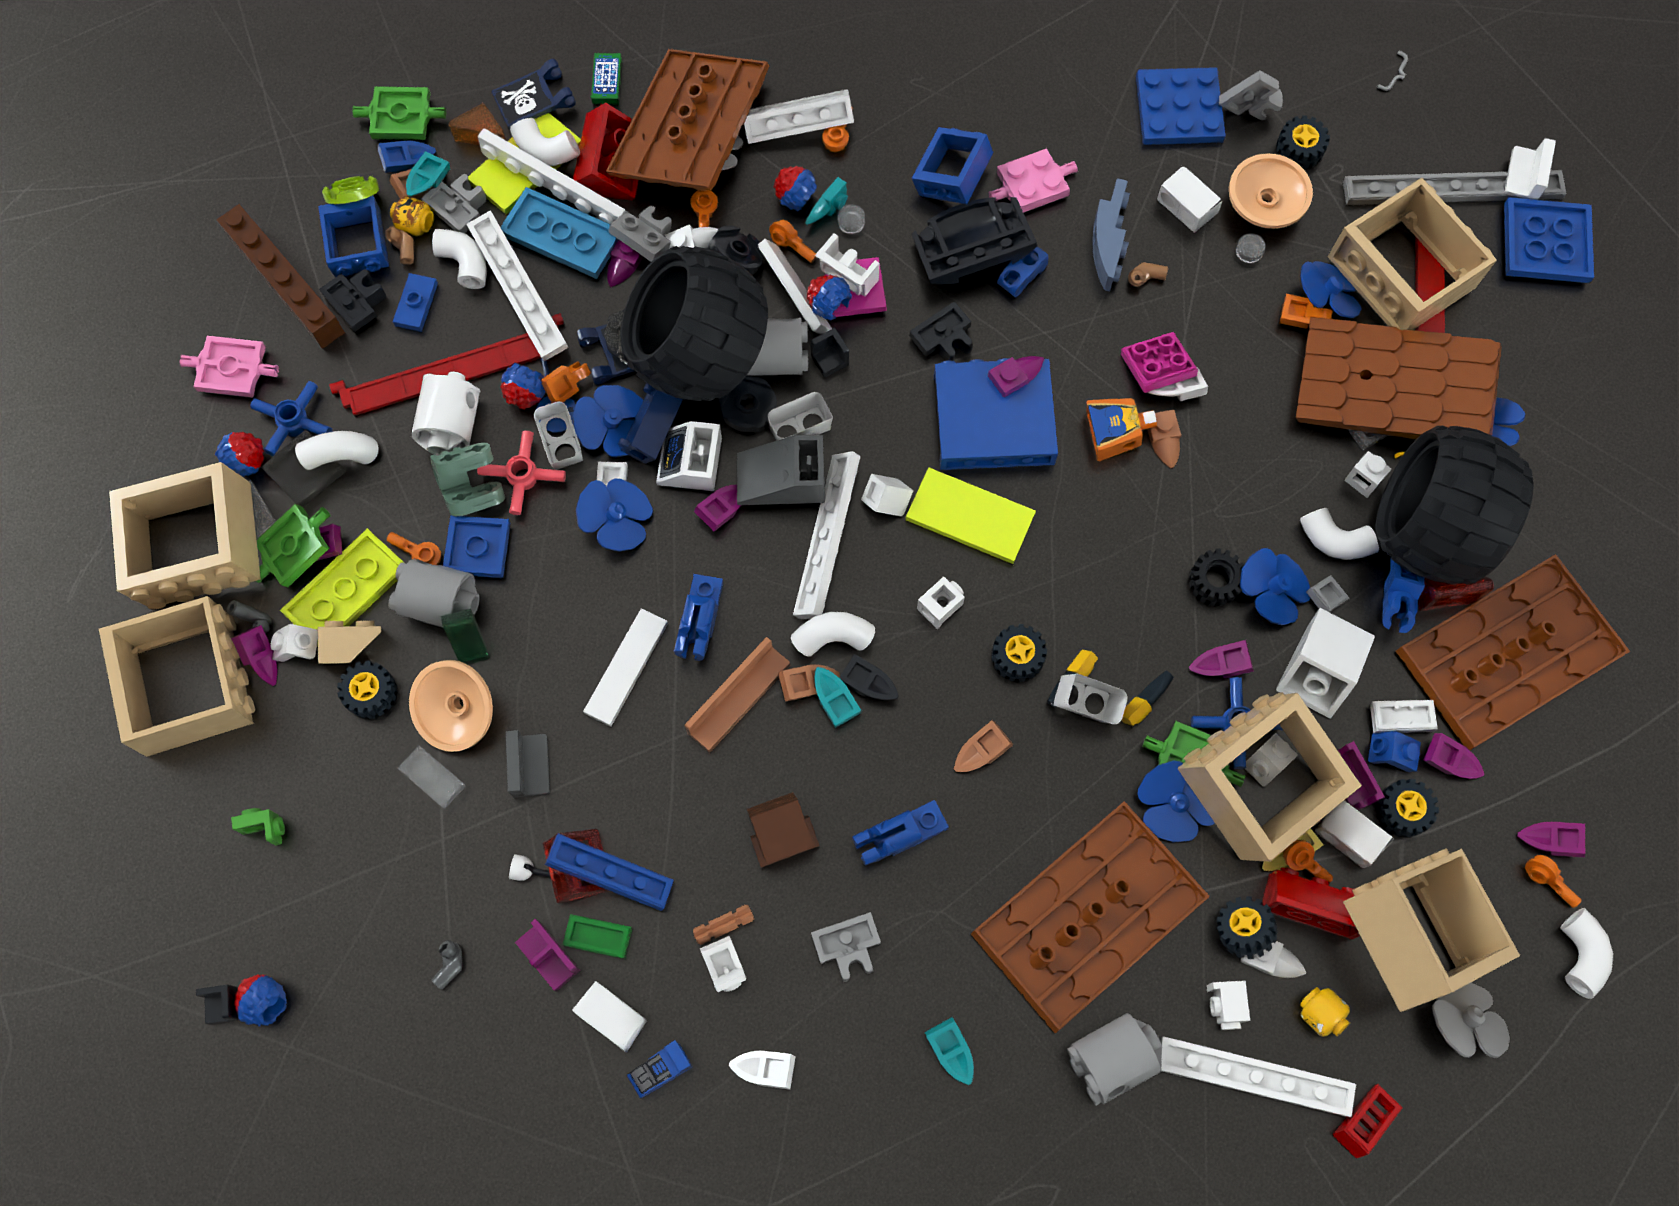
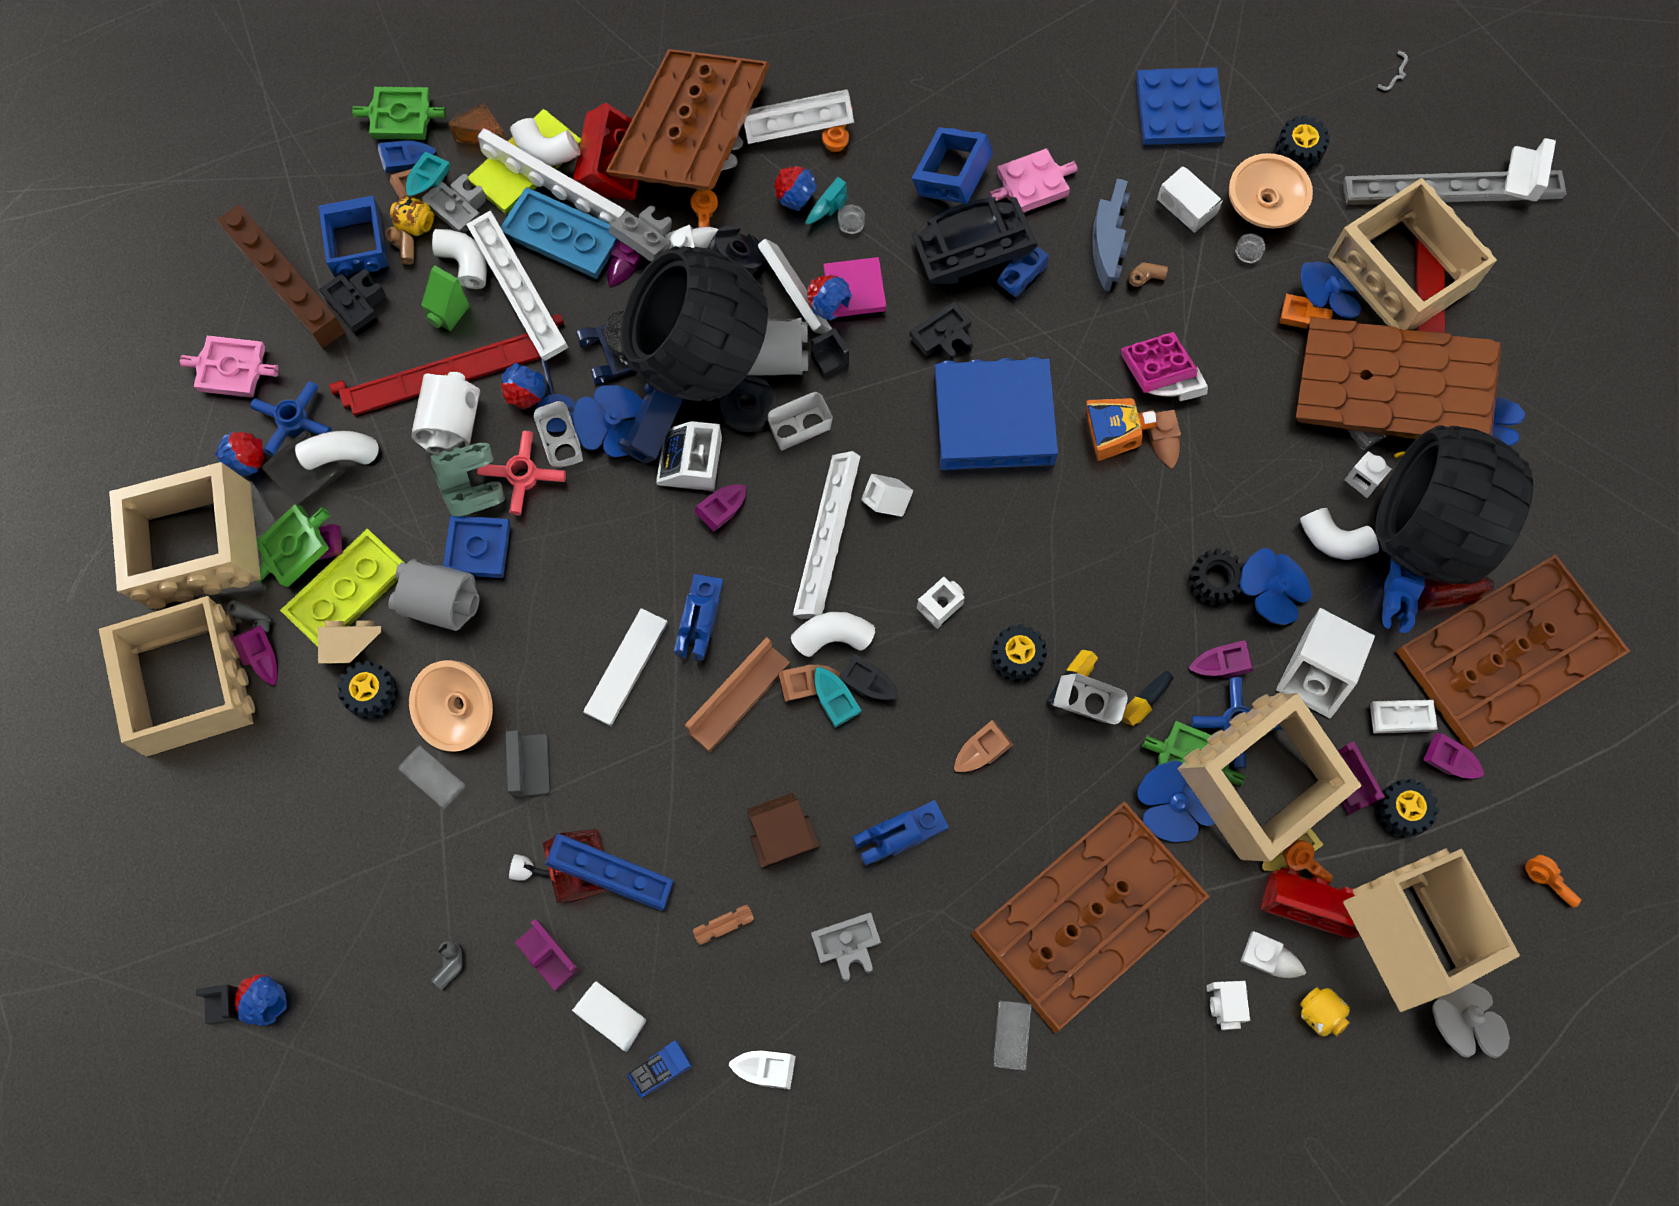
bright green bracket [231,808,285,846] -> none
white bracket [271,624,318,662] -> none
lime tile [322,176,379,204] -> none
orange plate [386,532,442,565] -> none
blue plate [393,273,438,332] -> none
clear green tile [441,609,488,662] -> none
flag [491,59,576,130] -> none
orange plate [541,361,591,403] -> none
green tile [562,914,632,959] -> none
blue piece [576,478,653,552] -> none
tile [591,53,622,104] -> none
white tile [597,462,628,486] -> none
white bracket [700,936,746,992] -> none
dark grey slope [737,435,825,505] -> none
orange plate [769,220,817,263] -> none
white window [815,233,880,297] -> none
neon yellow tile [906,467,1036,564] -> none
teal plate [924,1017,974,1085] -> none
magenta plate [988,356,1044,398] -> none
light grey cylinder [1067,1013,1162,1105] -> none
white plate [1160,1037,1356,1117] -> none
black wheel [1217,896,1278,959] -> none
light grey plate [1219,70,1283,120] -> none
white bracket [1245,733,1298,787] -> none
light grey tile [1306,575,1350,613] -> none
white piece [1315,801,1394,868] -> none
red slope [1333,1084,1402,1158] -> none
blue bracket [1368,731,1421,772] -> none
blue plate [1504,197,1594,283] -> none
magenta plate [1518,822,1585,858] -> none
white cylinder [1560,908,1613,999] -> none
none -> bright green slope [421,265,470,331]
none -> clear plate [992,1001,1032,1071]

